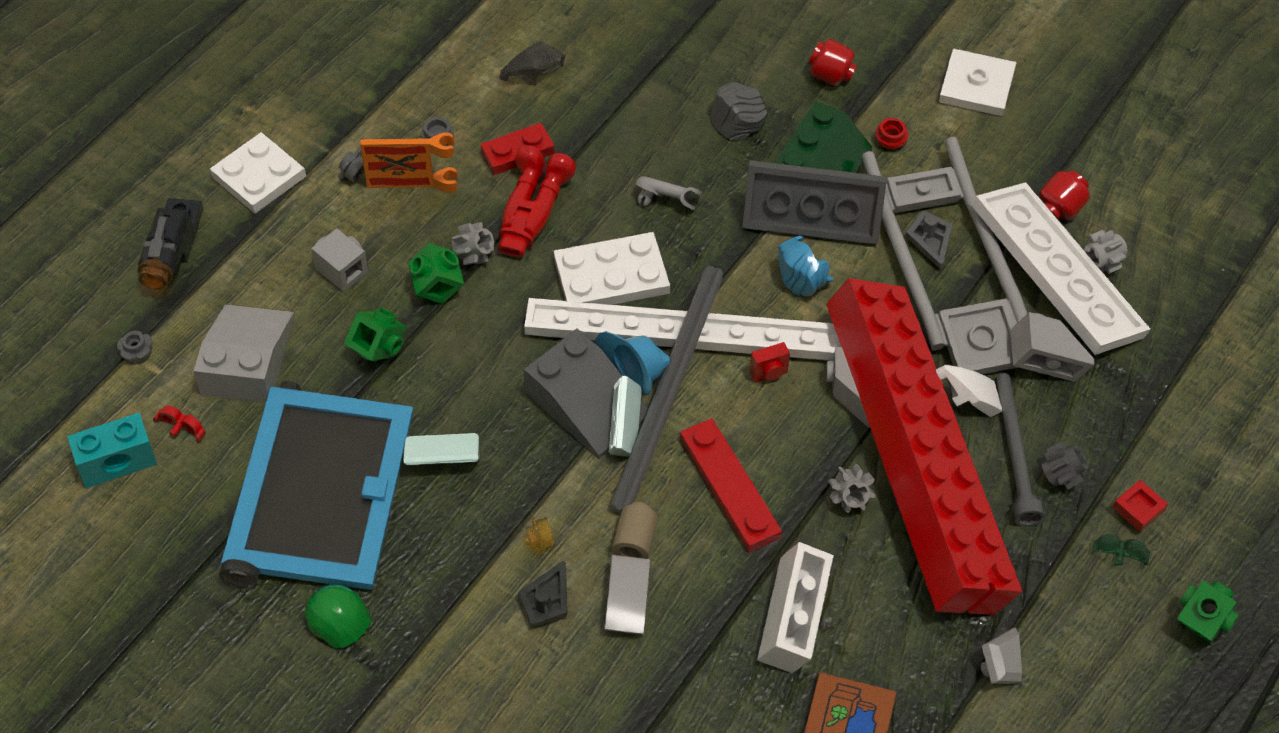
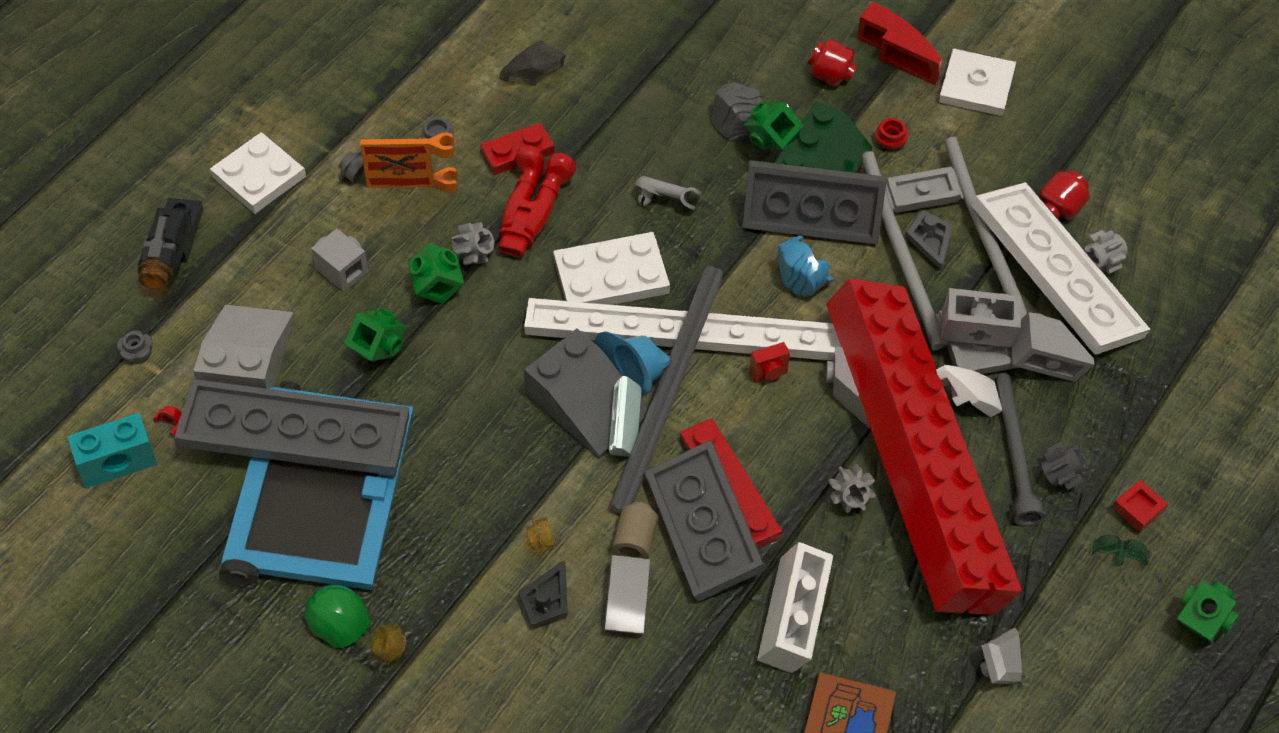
light aqua slope [404,433,480,465] -> none
none -> dark grey plate [174,379,410,476]
none -> clear yellow plate [371,623,406,661]
none -> dark grey plate [645,440,767,602]
none -> green brick [744,101,804,149]
none -> red slope [857,1,942,86]
none -> light grey brick [941,288,1021,348]

